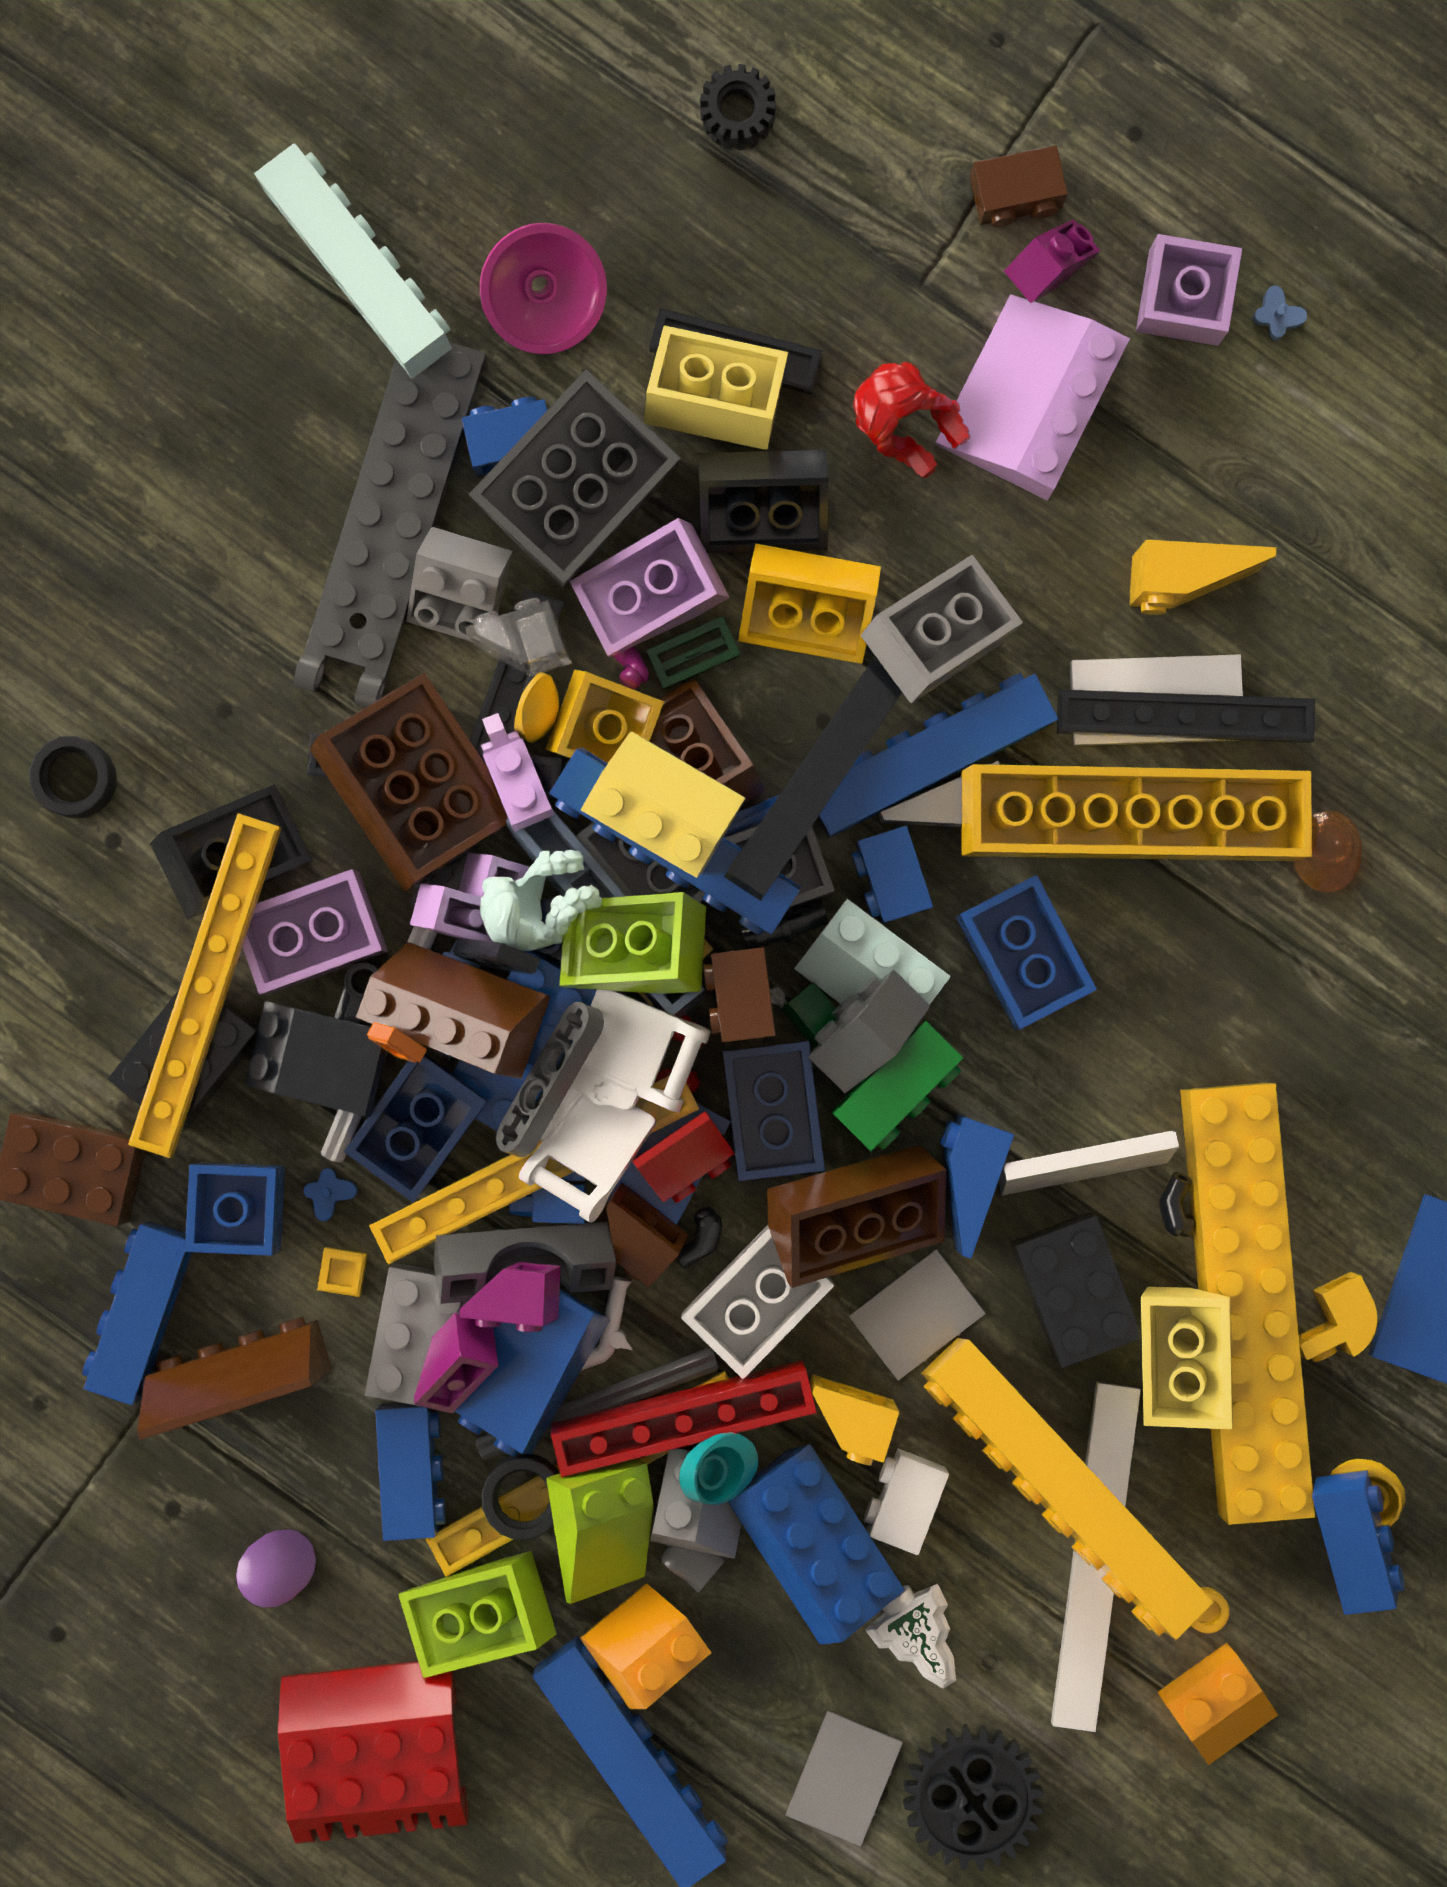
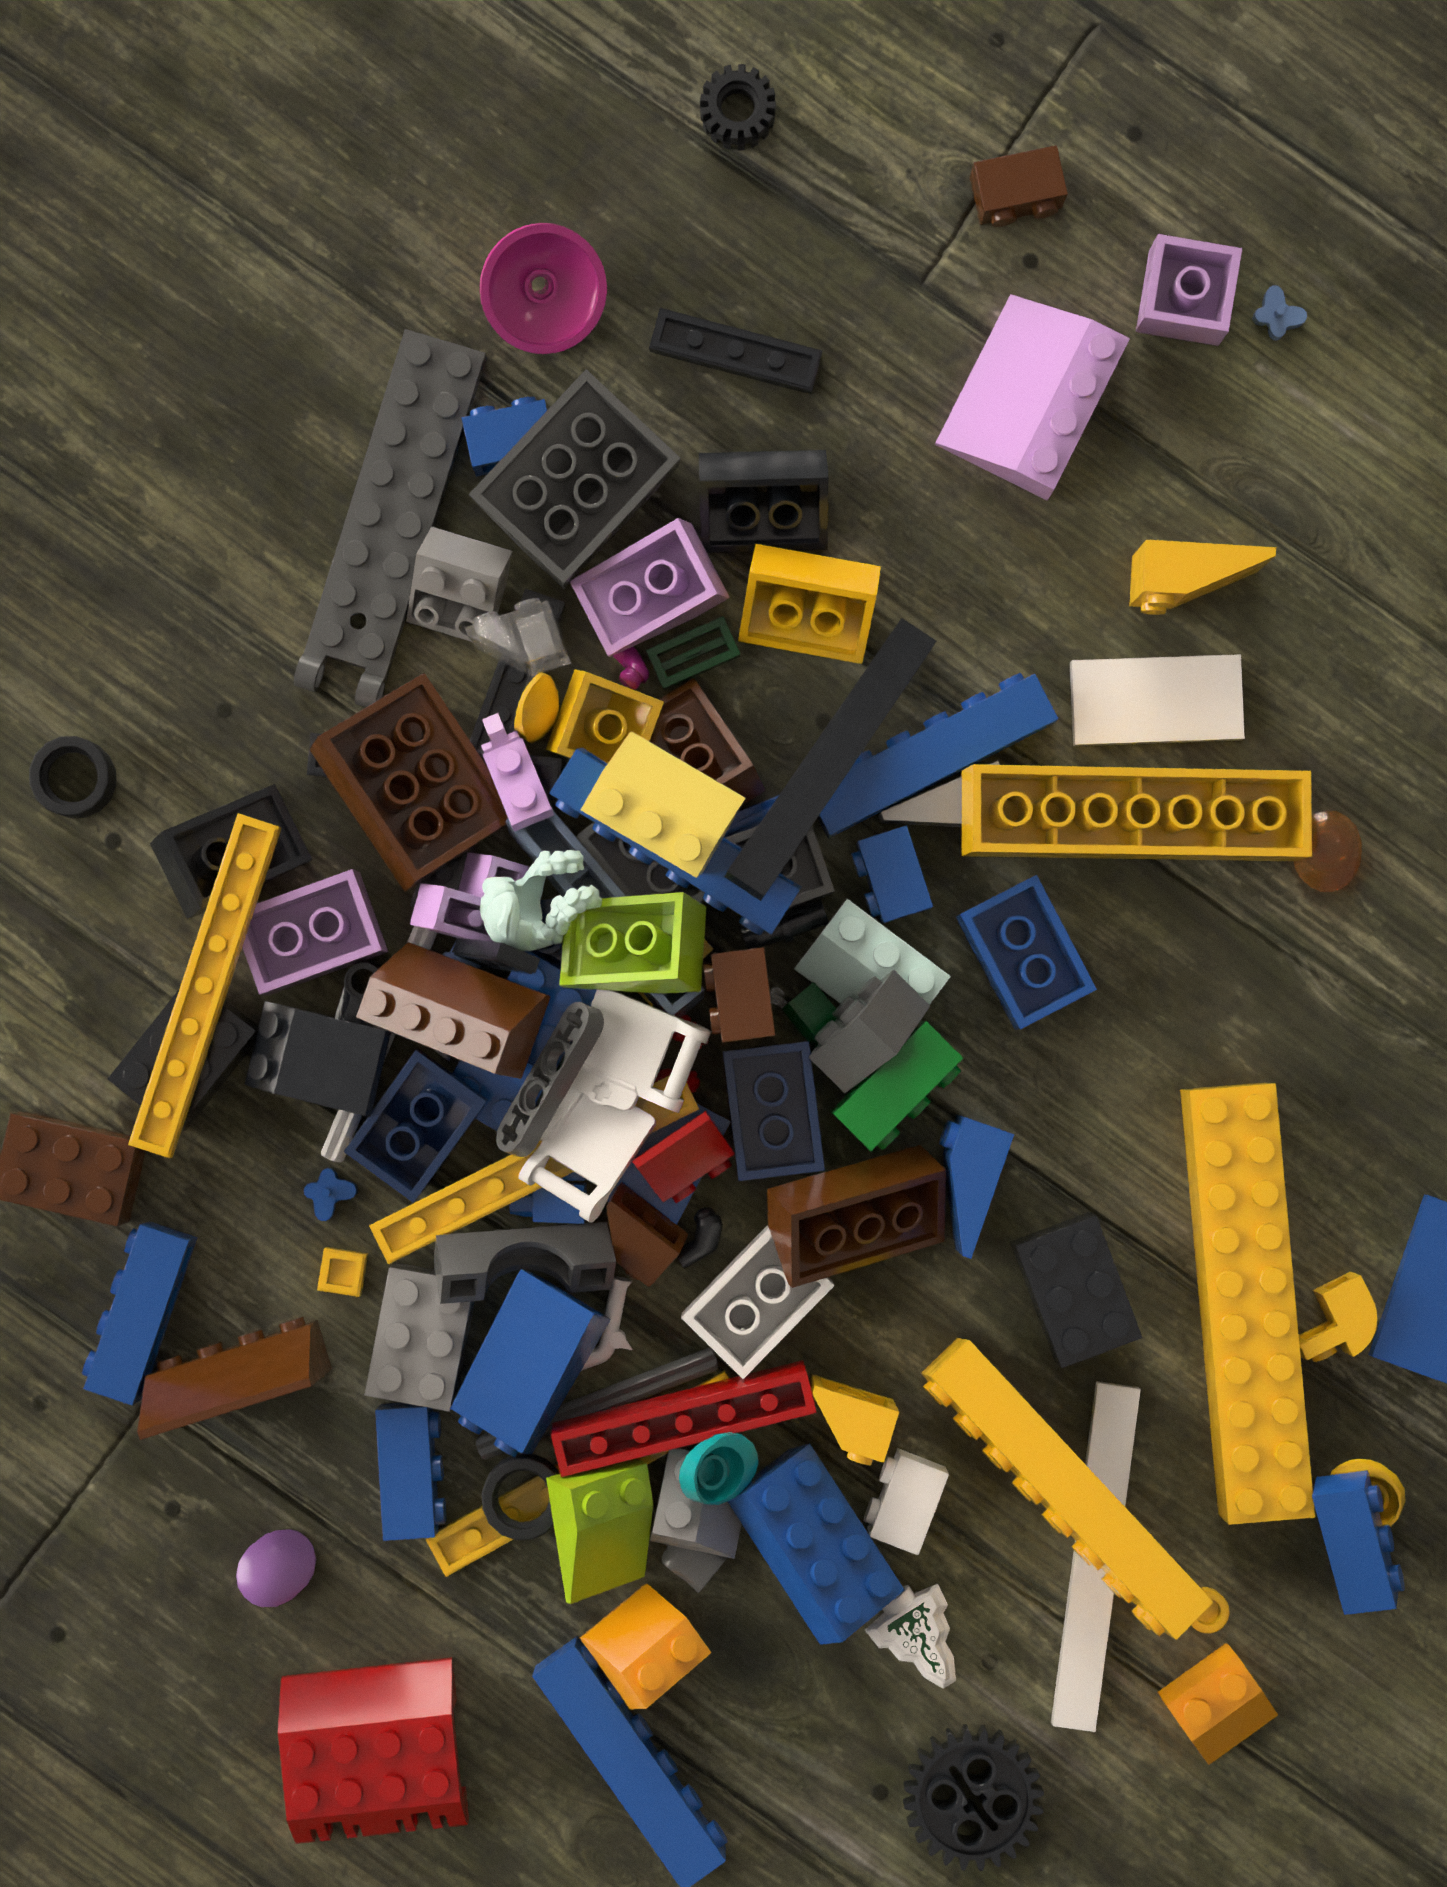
blue brick [185,1162,285,1256] -> none
light aqua brick [254,143,452,379] -> none
orange tile [367,1022,427,1063] -> none
lime slope [398,1551,557,1678] -> none
magenta slope [414,1313,498,1413] -> none
magenta slope [460,1262,561,1332] -> none
light yellow slope [643,326,788,450] -> none
light grey window [785,1710,903,1847] -> none
light grey window [849,1249,986,1381] -> none
red hair [853,361,971,478] -> none
light grey brick [860,555,1023,704] -> none
white tile [998,1131,1179,1196] -> none
magenta slope [1004,219,1100,303] -> none
black tile [1056,689,1315,743] -> none
light yellow slope [1141,1287,1233,1429] -> none
black arm [1159,1172,1196,1237] -> none

